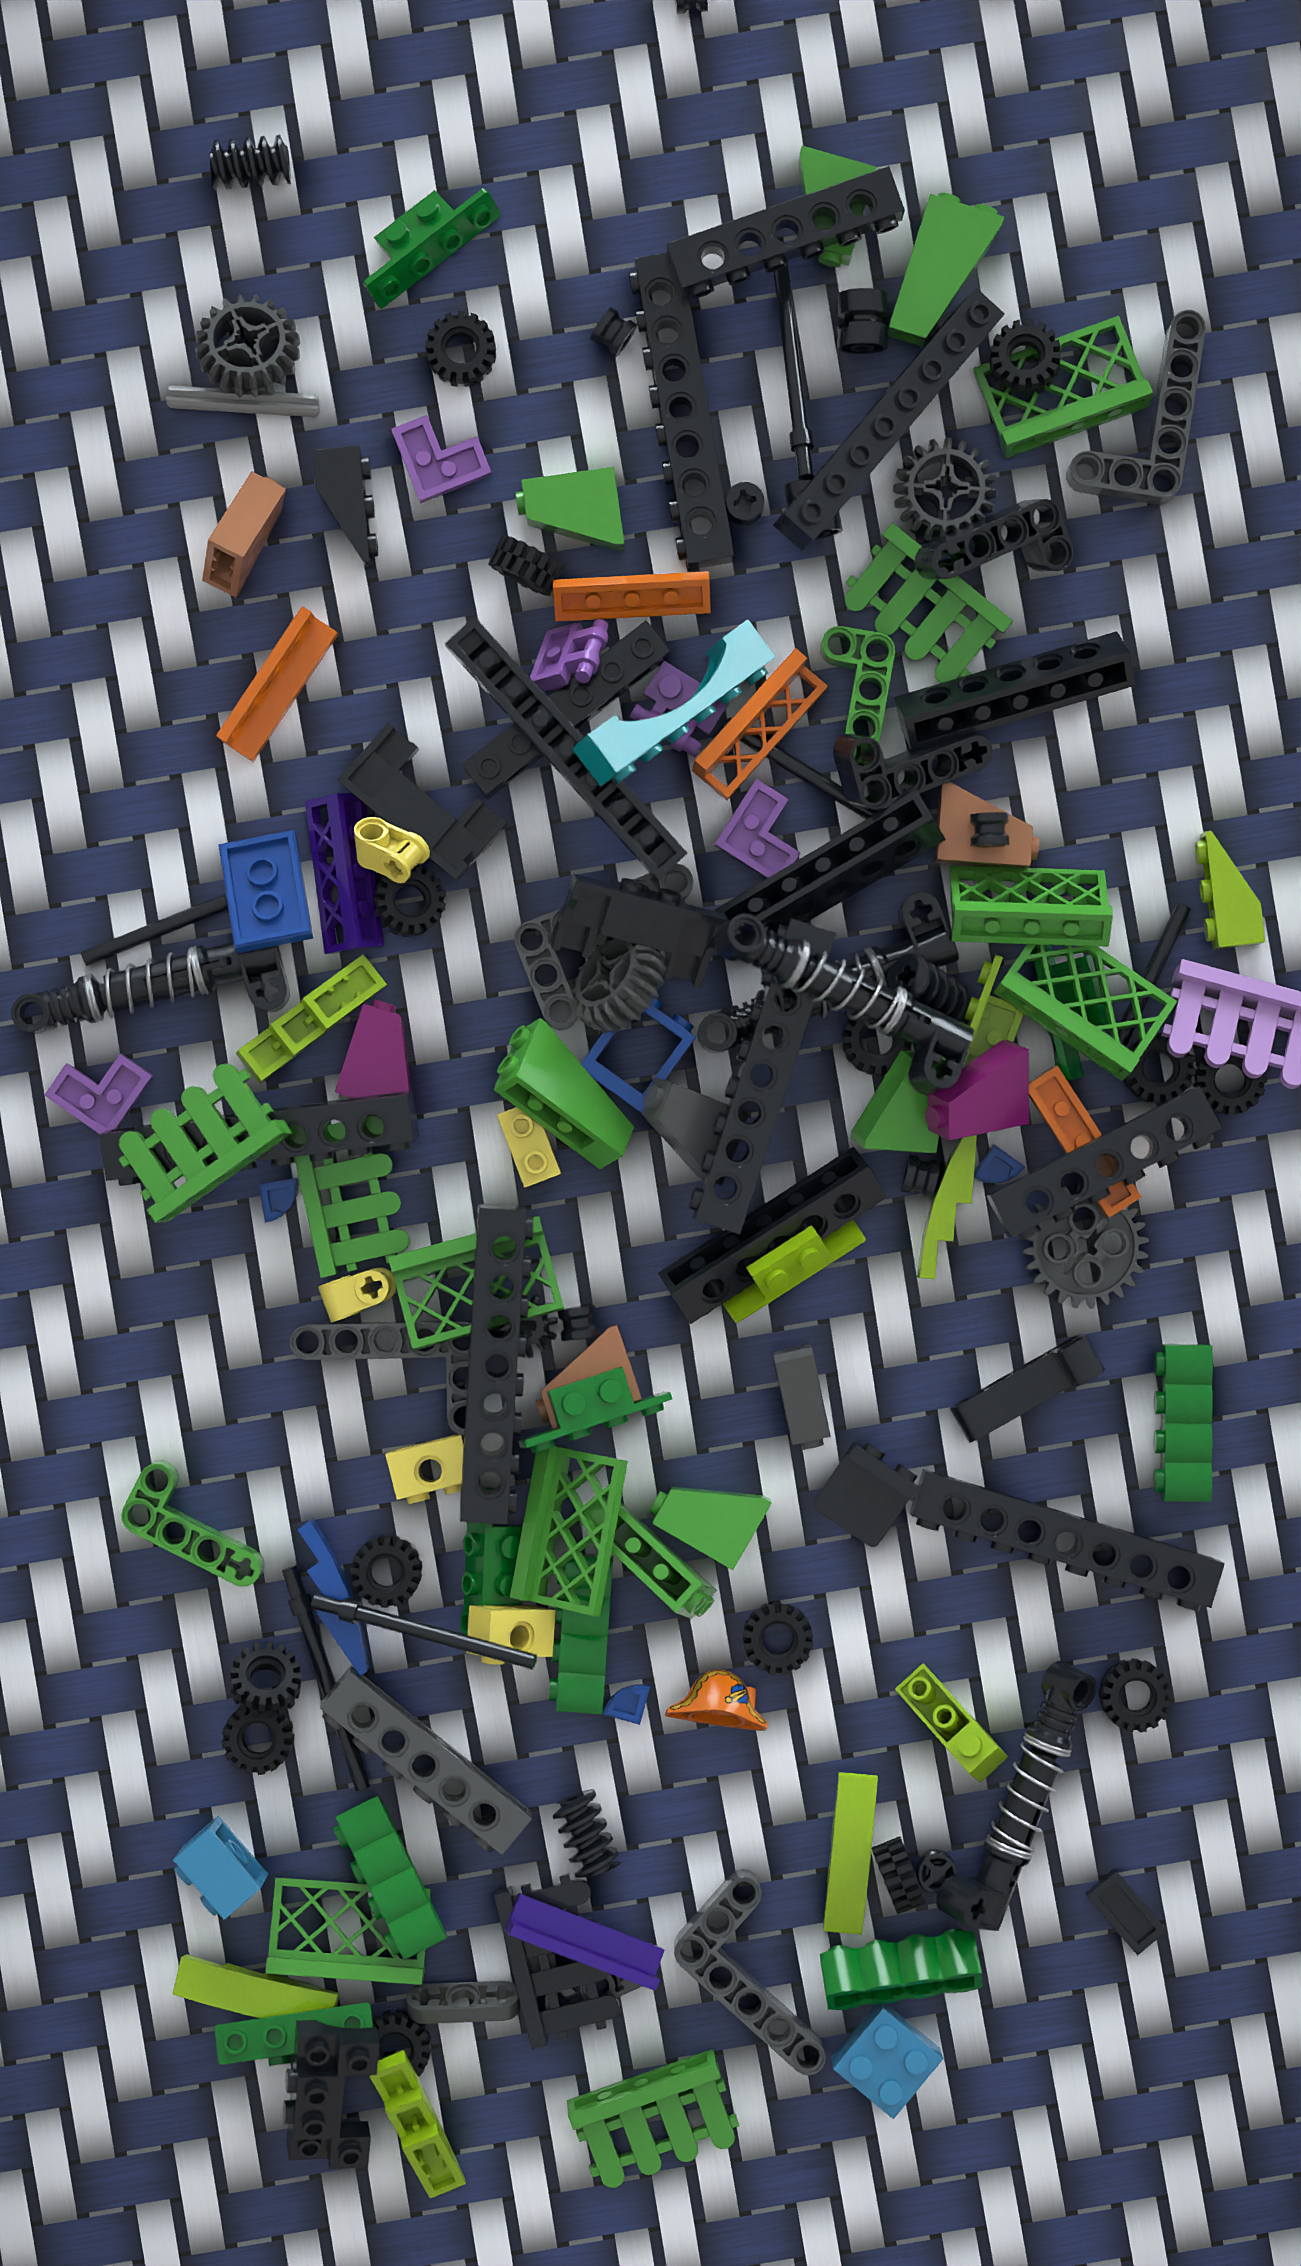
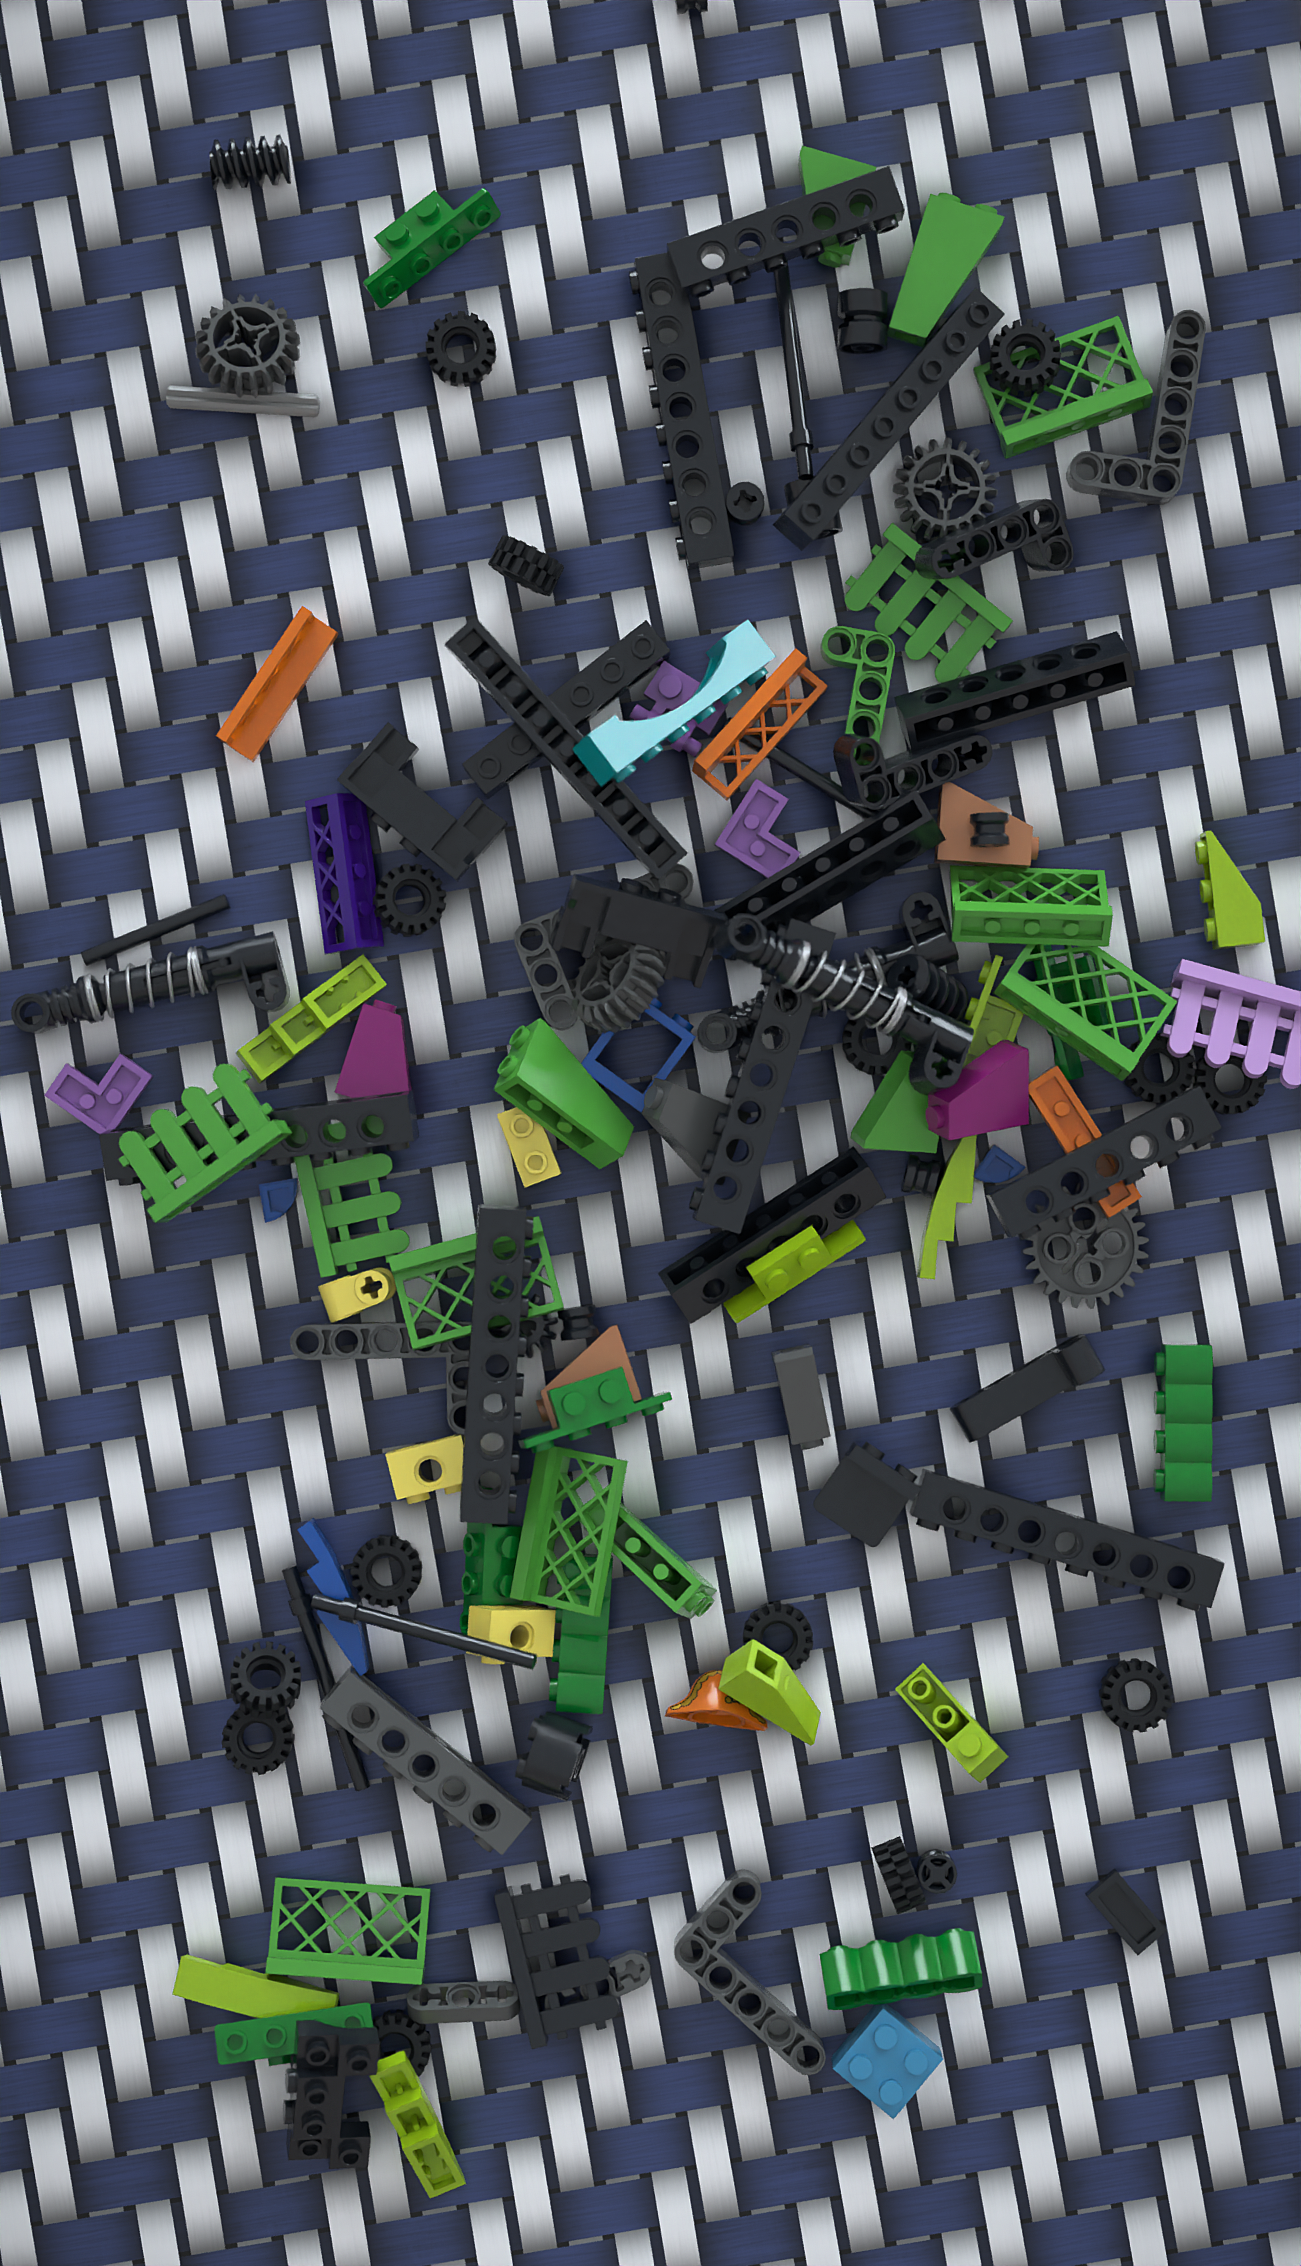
bright green beam [121,1461,265,1587] -> none
dark azure brick [173,1815,269,1920] -> none
nougat slope [202,471,286,598] -> none
blue tile [218,830,314,954] -> none
black slope [313,445,379,568] -> none
green brick [333,1795,448,1960] -> none
light yellow piece [354,817,430,883] -> none
medium lavender plate [391,415,492,503] -> none
dark purple fence [504,1893,665,1991] -> none
bright green slope [515,467,625,551] -> none
medium lavender plate [530,619,608,692] -> none
black piece [552,1789,622,1878] -> none
orange fence [553,571,711,622] -> none
bright green fence [567,2049,739,2188] -> none
black wheel [590,307,637,357] -> none
blue tile [603,1684,650,1725] -> none
bright green slope [649,1486,772,1570] -> none
lime slope [823,1772,878,1935] -> none
black piece [936,1661,1097,1931] -> none
black bar [1117,902,1191,1047] -> none
none -> black brick [515,1711,593,1801]
none -> lime slope [718,1639,821,1746]

